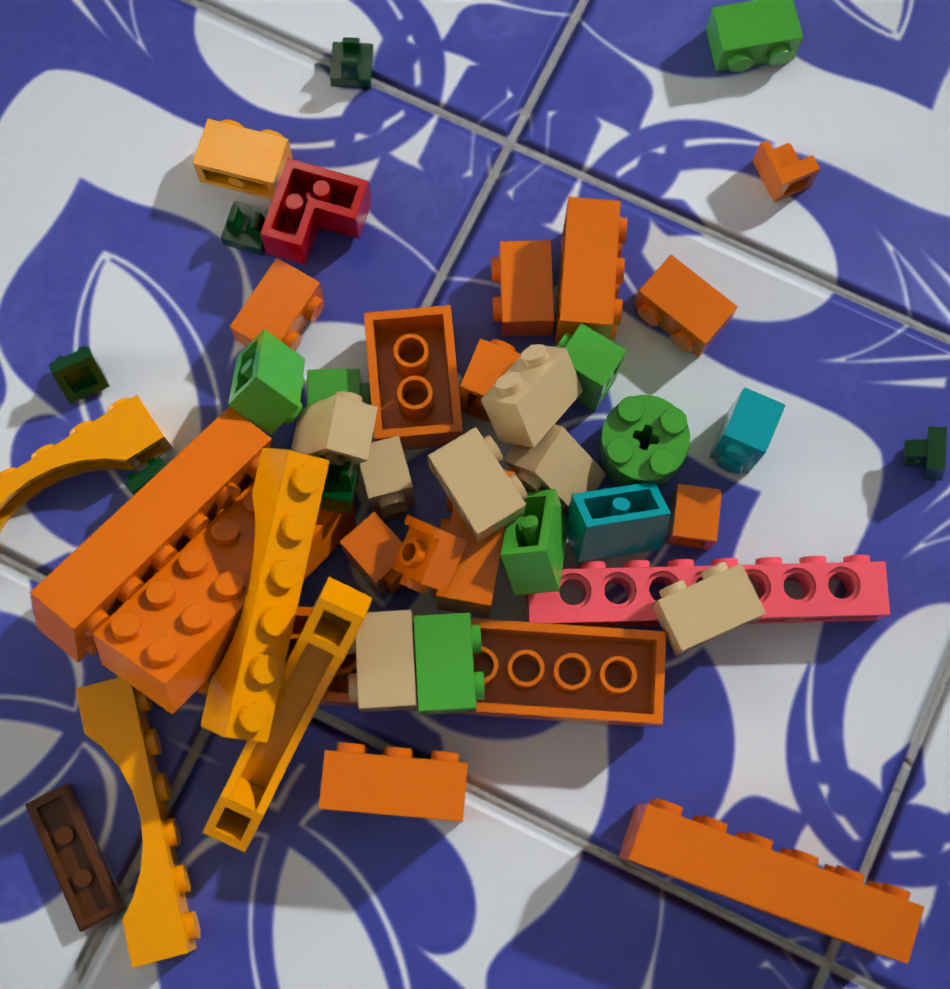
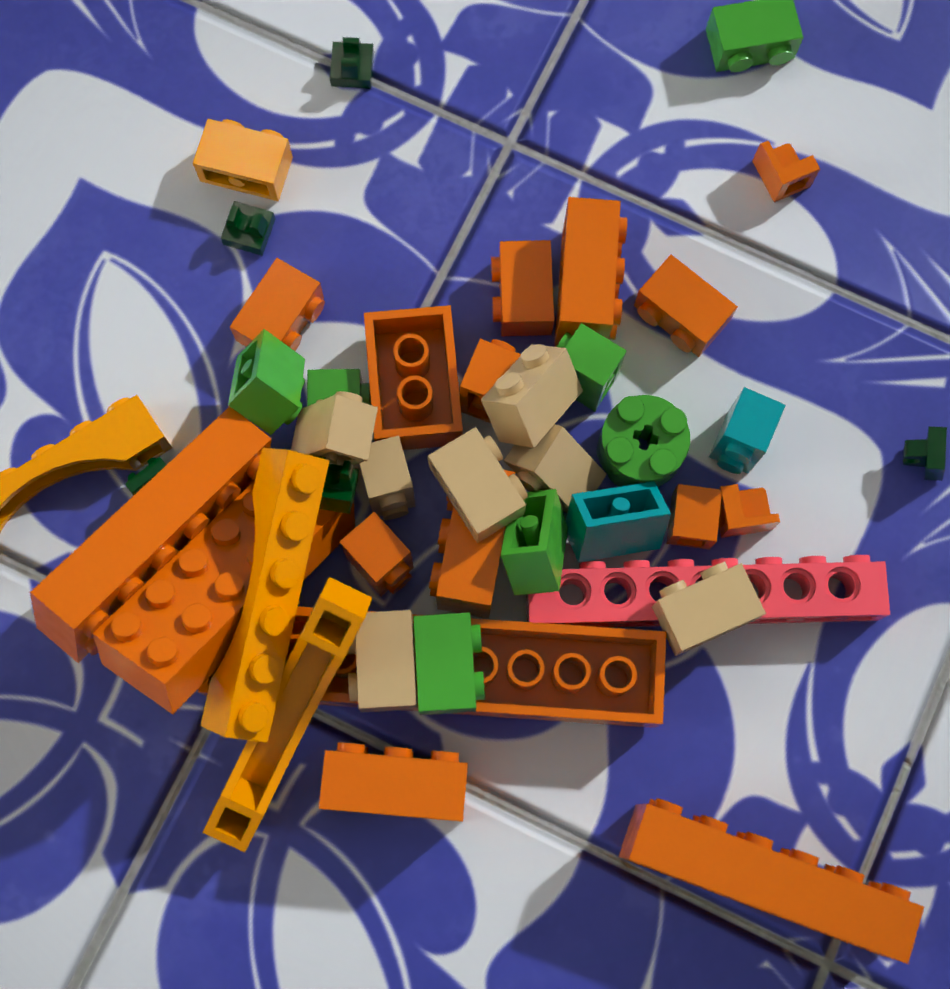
reddish brown tile [25,783,126,932] -> none
dark green tile [49,346,110,404] -> none
light orange arch [75,677,201,968] -> none
red brick [260,158,372,265] -> none
orange brick [392,515,468,594] -> none
none -> orange panel [719,484,780,538]

